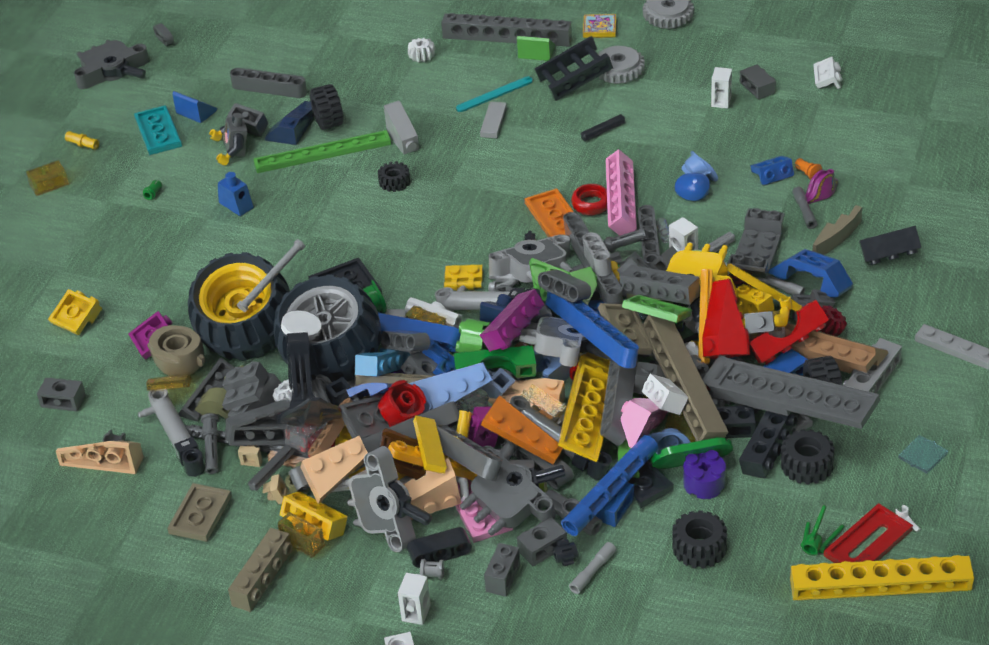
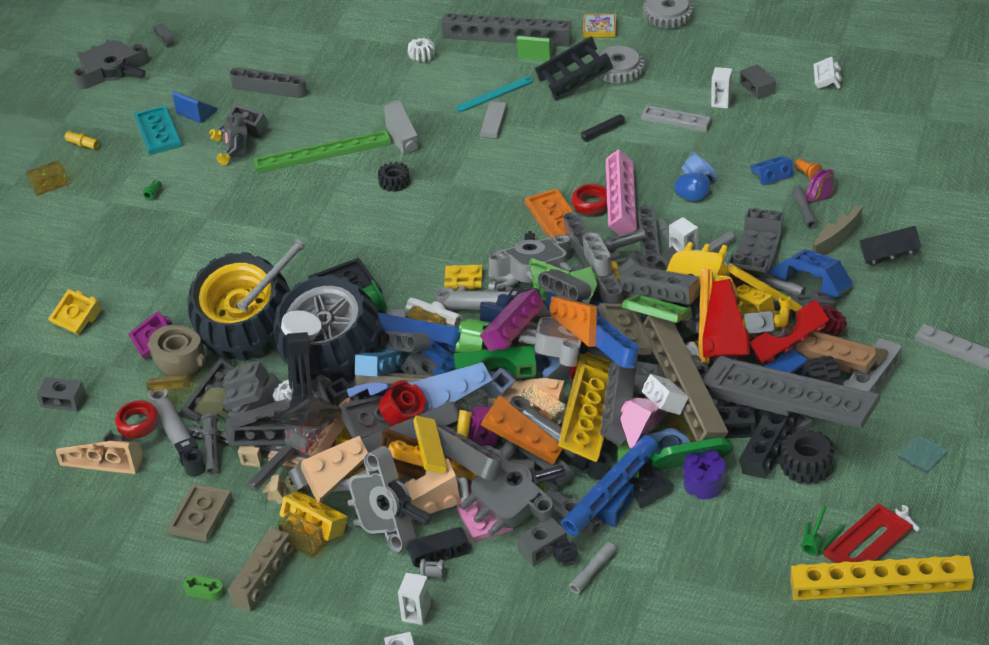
blue torso [218,172,254,216] -> none
dark blue wedge [265,101,314,145] -> none
black tyre [310,84,344,130] -> none
dark grey brick [484,543,521,596] -> none
black tyre [672,510,727,569] -> none
none -> red wheel [115,400,159,439]
none -> bright green beam [183,575,224,601]
none -> orange wing [550,296,597,347]
none -> light grey tile [641,105,712,132]

